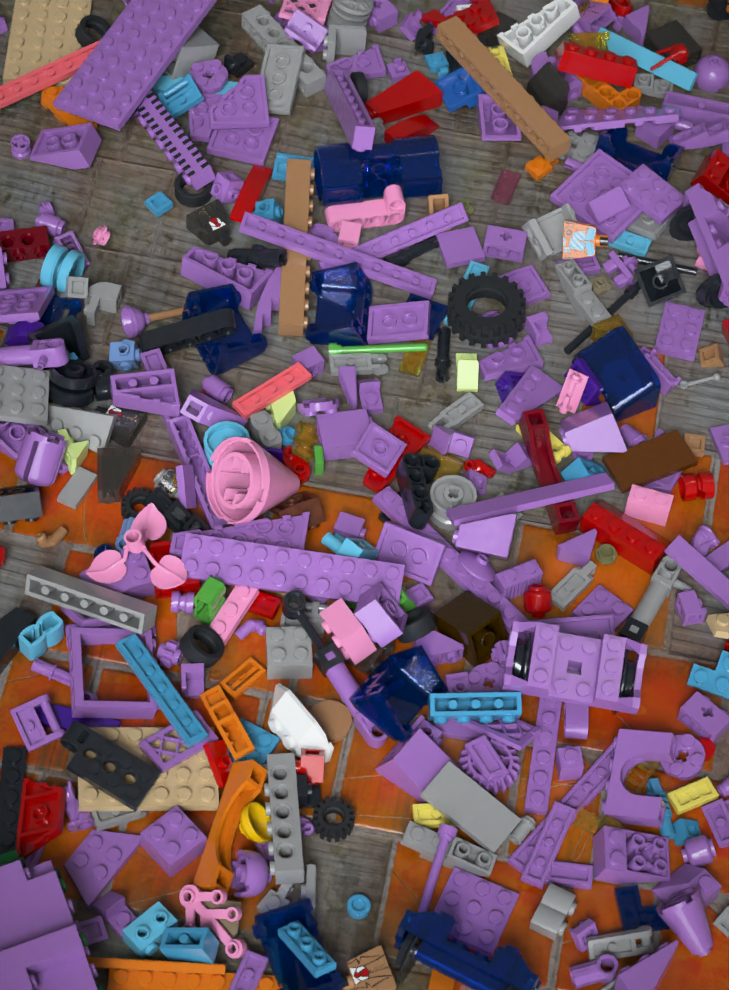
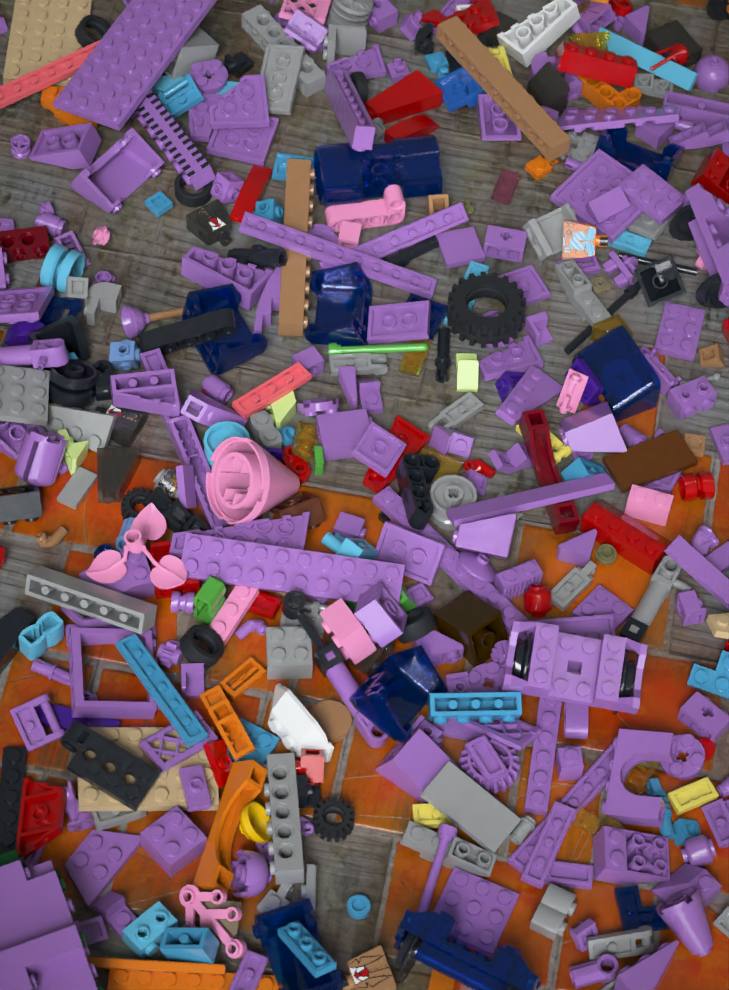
none -> medium lavender windscreen [69,128,165,214]
none -> medium lavender plate [92,271,115,285]
none -> medium lavender plate [178,765,212,812]
none -> medium lavender brick [666,376,717,420]

